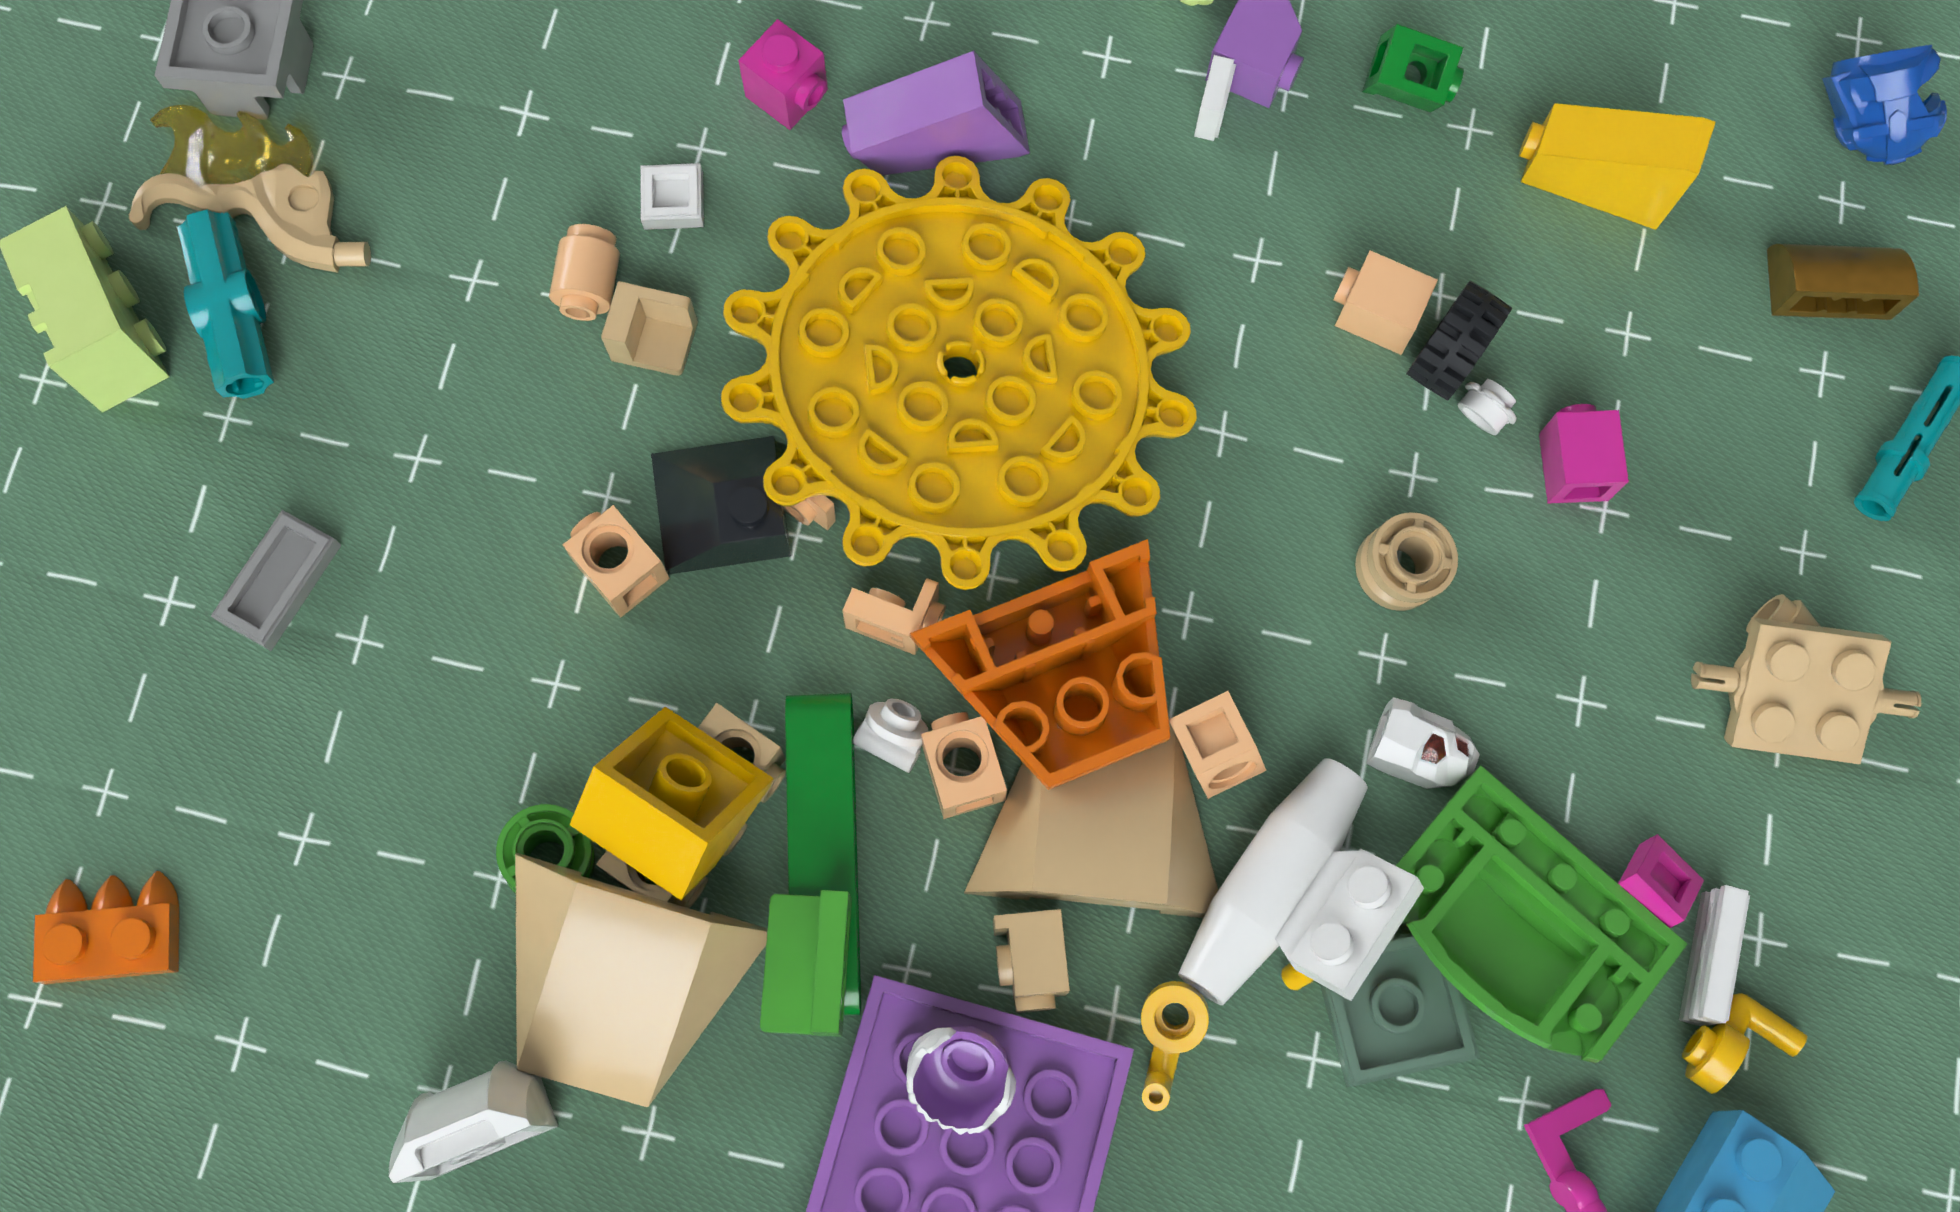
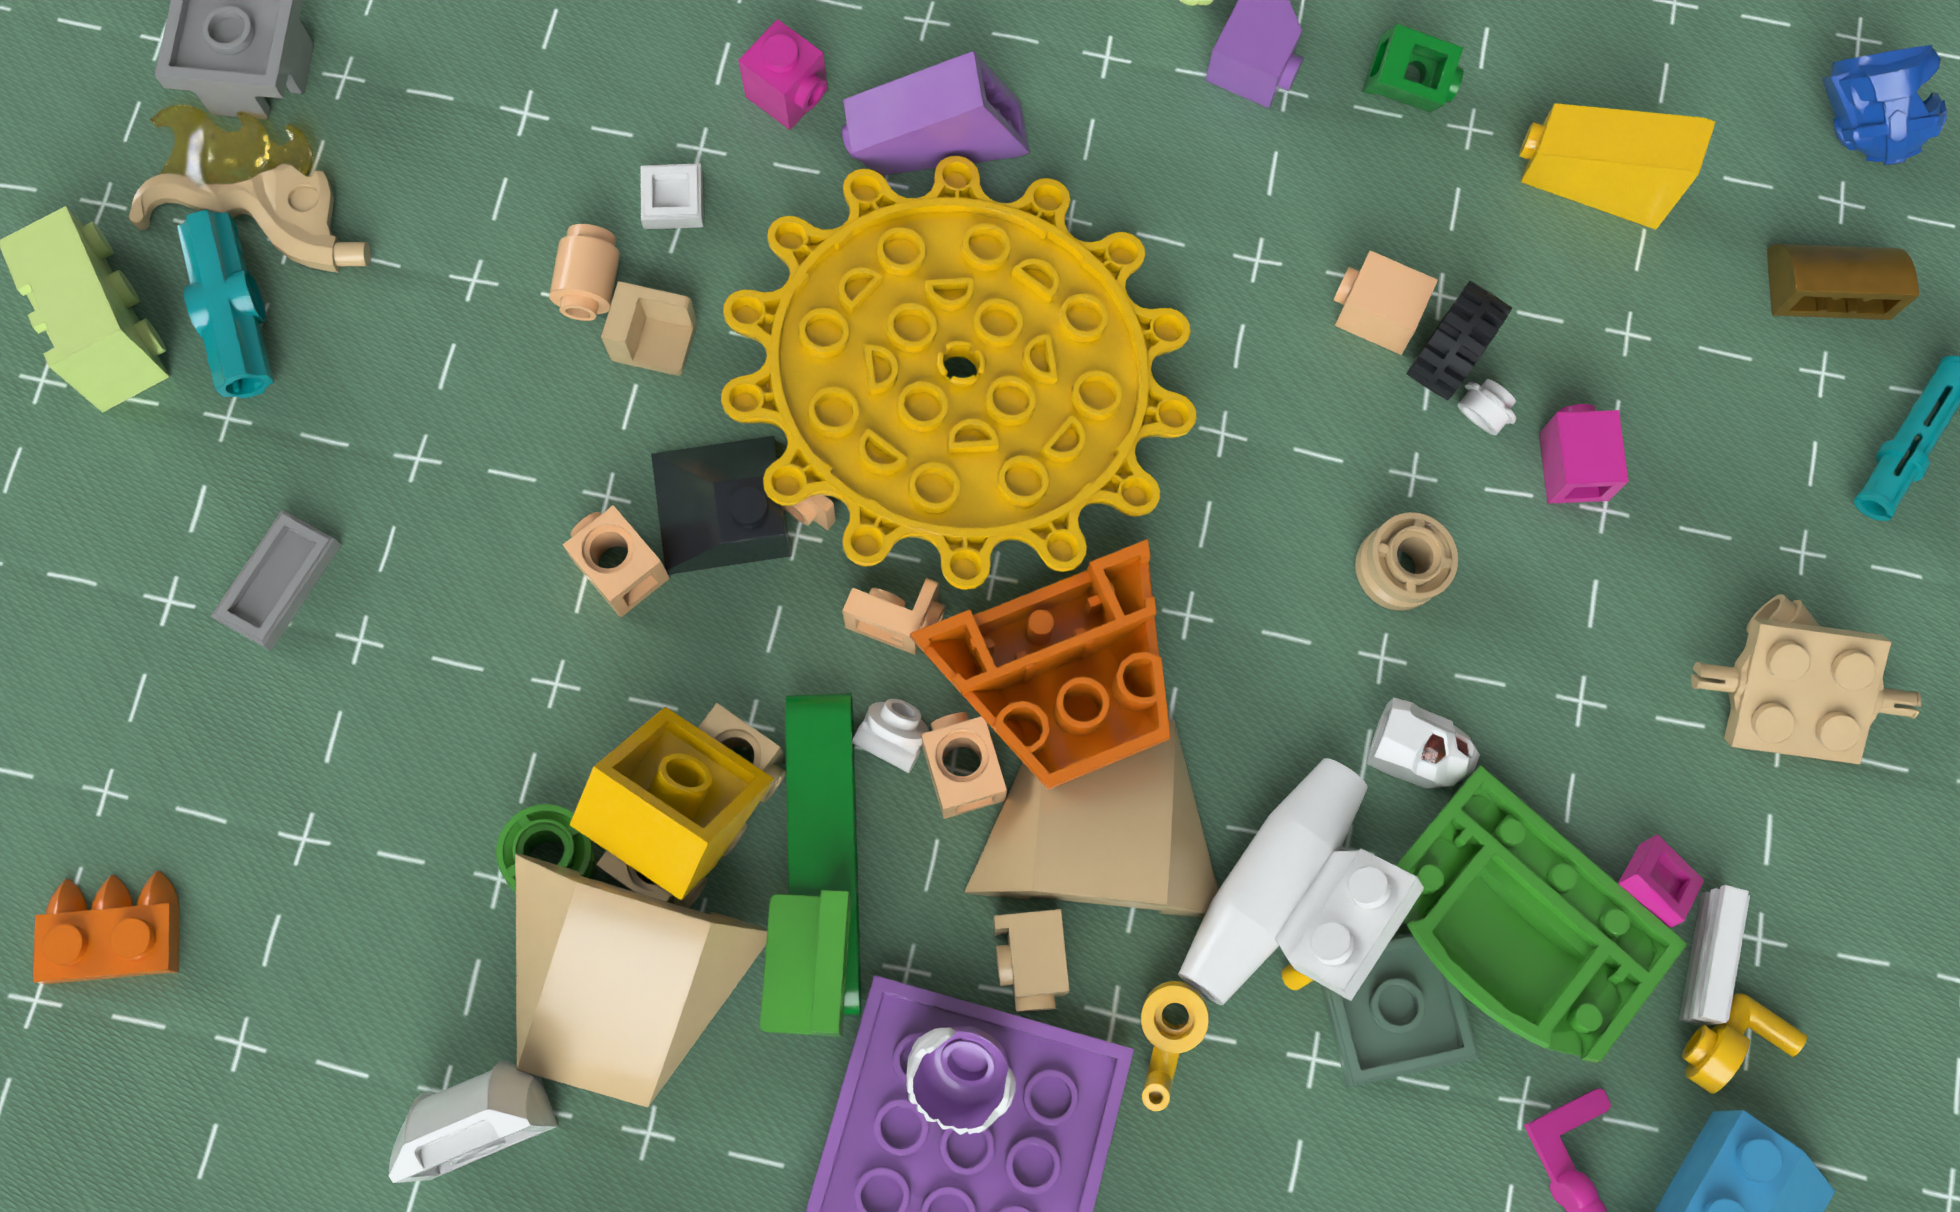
light nougat brick [1169,691,1267,799] -> none
white tile [1194,55,1236,141] -> none

